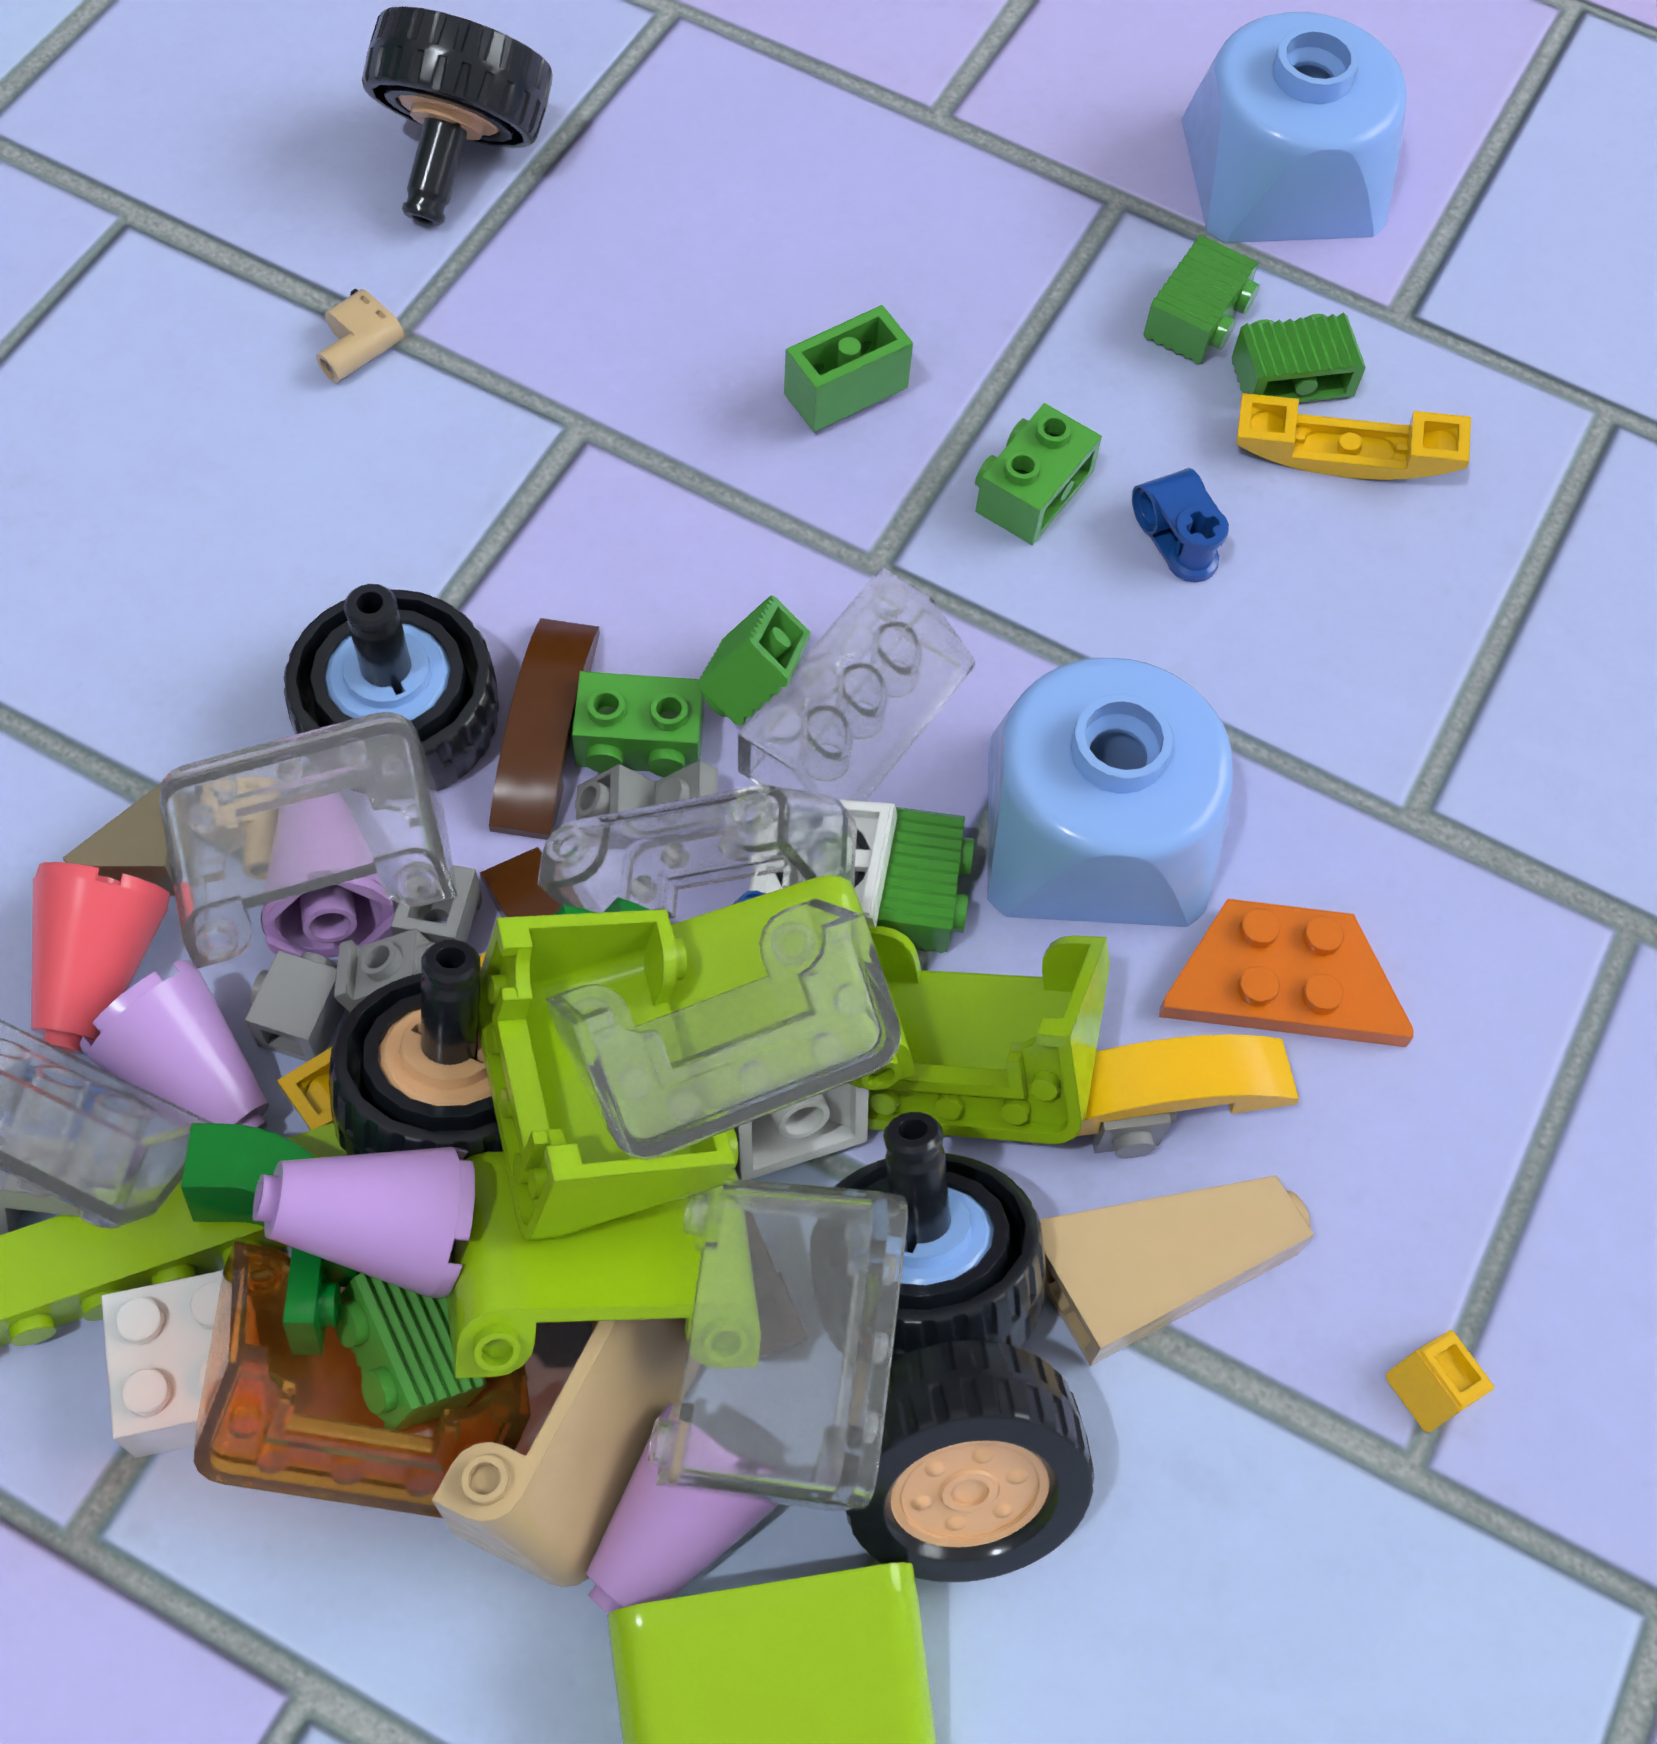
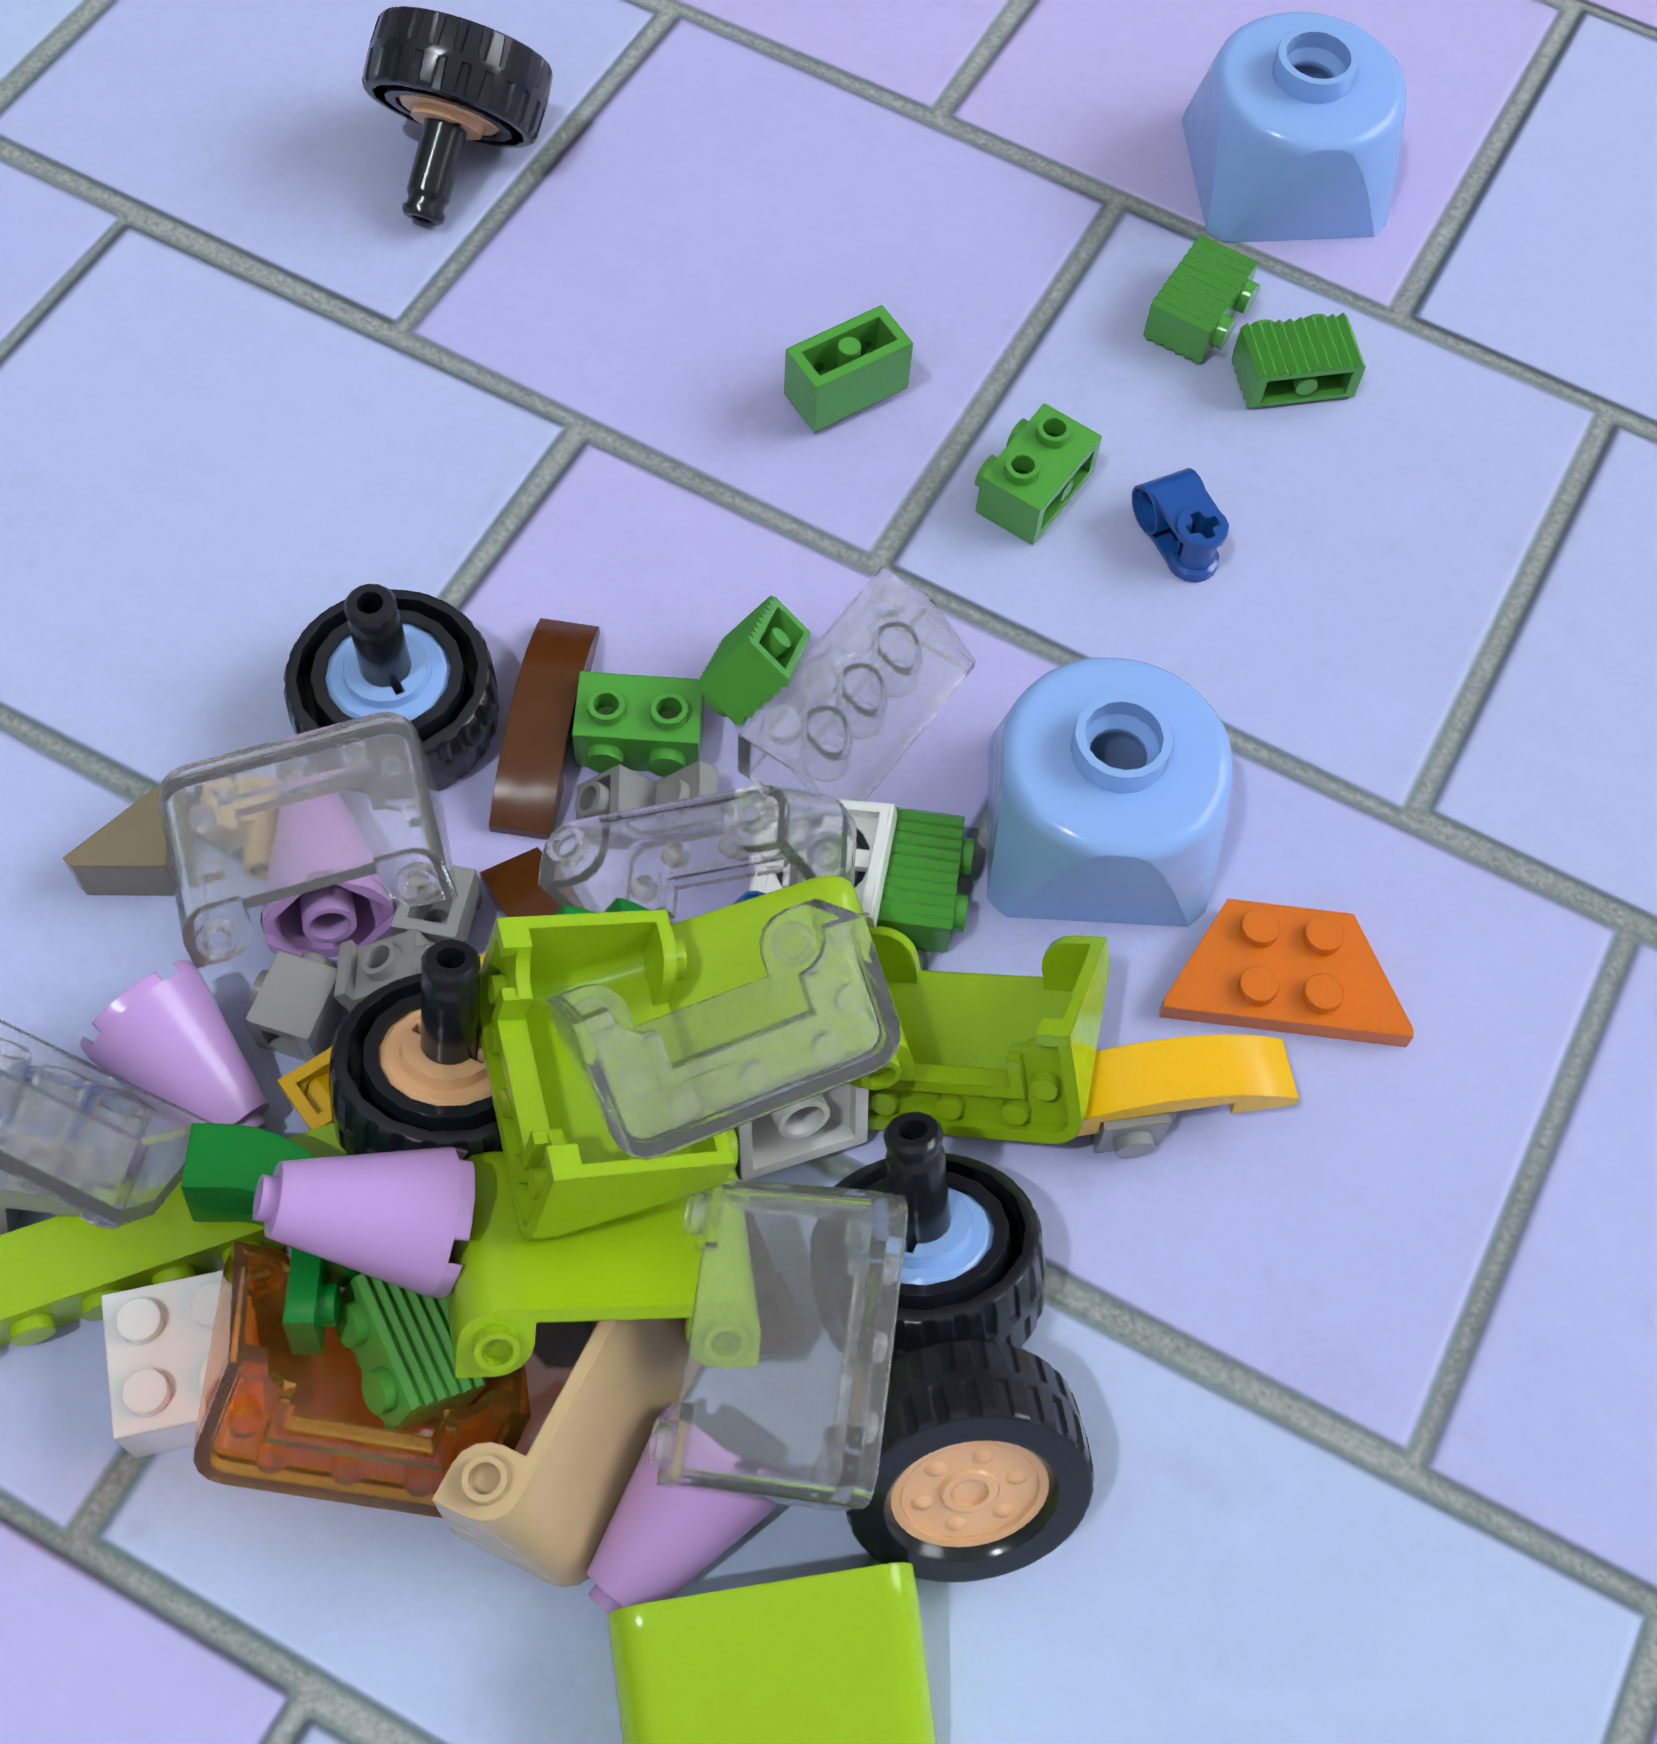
coral cone [31,862,170,1054] -> none
tan piece [316,289,404,383] -> none
tan slope [1040,1175,1314,1366] -> none
yellow slope [1236,393,1471,480] -> none
yellow slope [1386,1330,1495,1432] -> none

